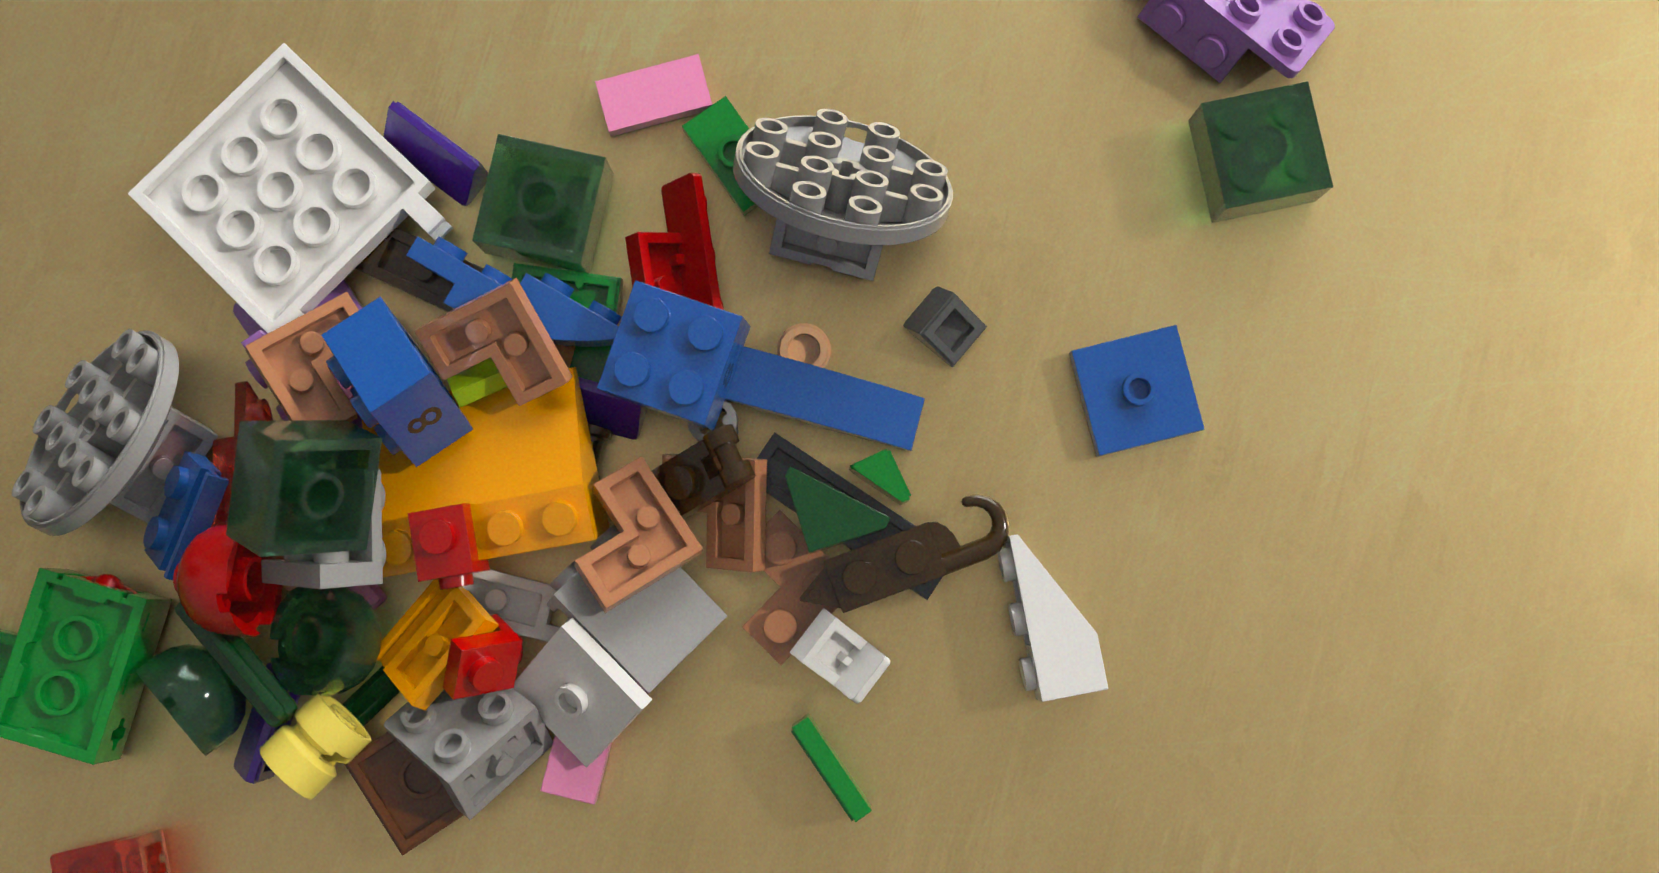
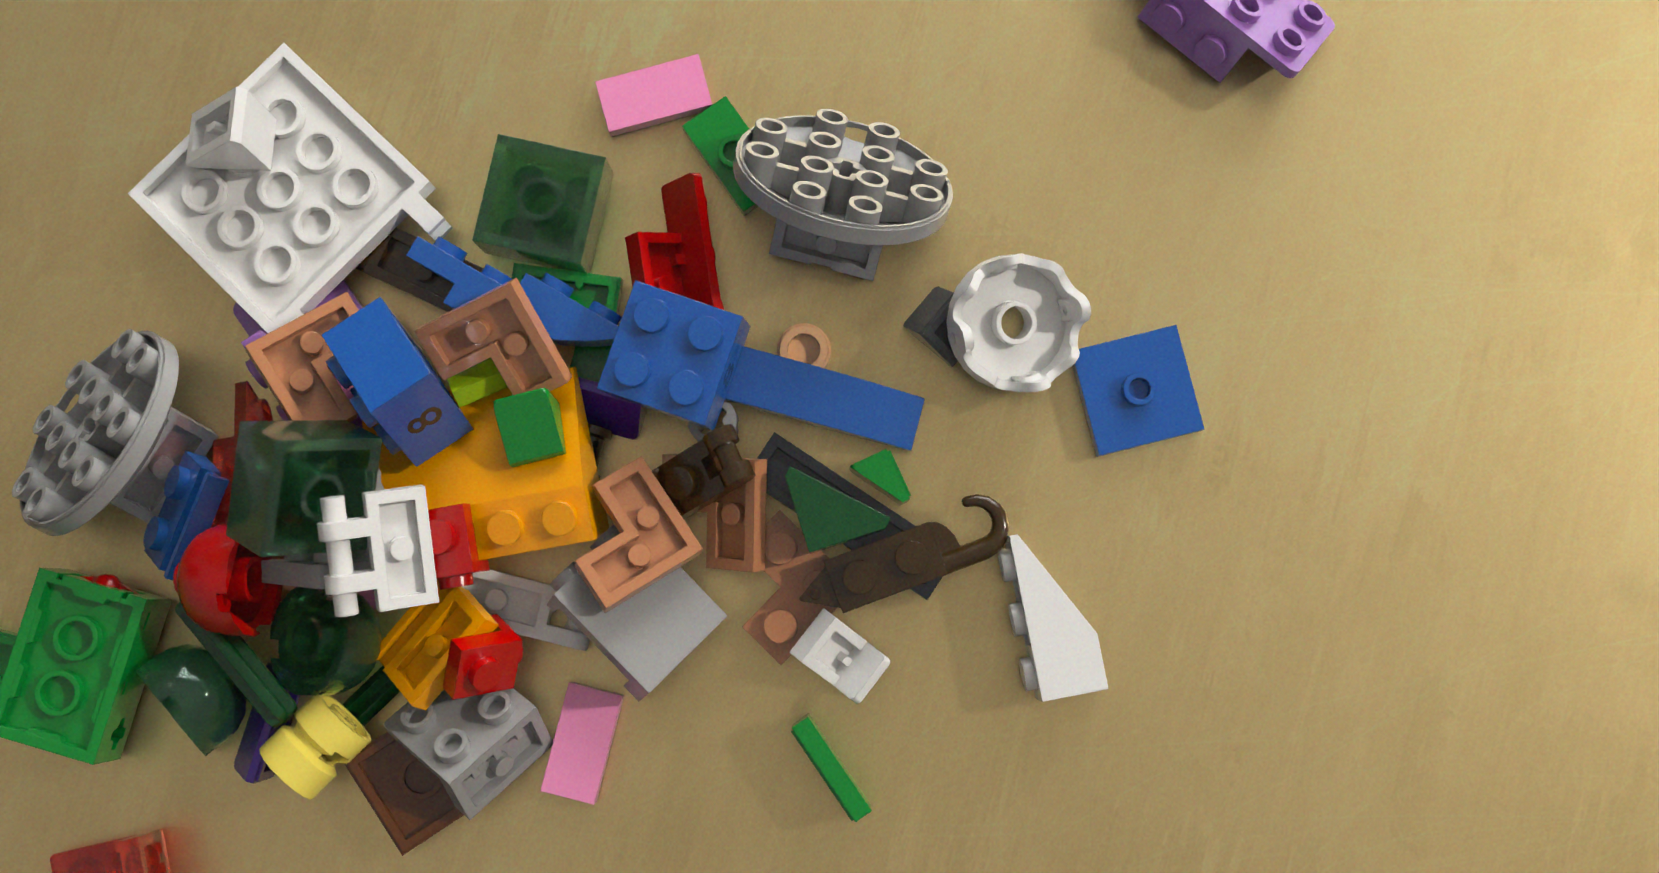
dark purple slope [383,101,490,206] -> none
white plate [514,618,652,768] -> none
clear green brick [1188,81,1333,223] -> none
none -> white slope [186,87,277,170]
none -> white plate [317,484,439,617]
none -> green slope [493,388,566,467]
none -> white plate [947,253,1091,392]

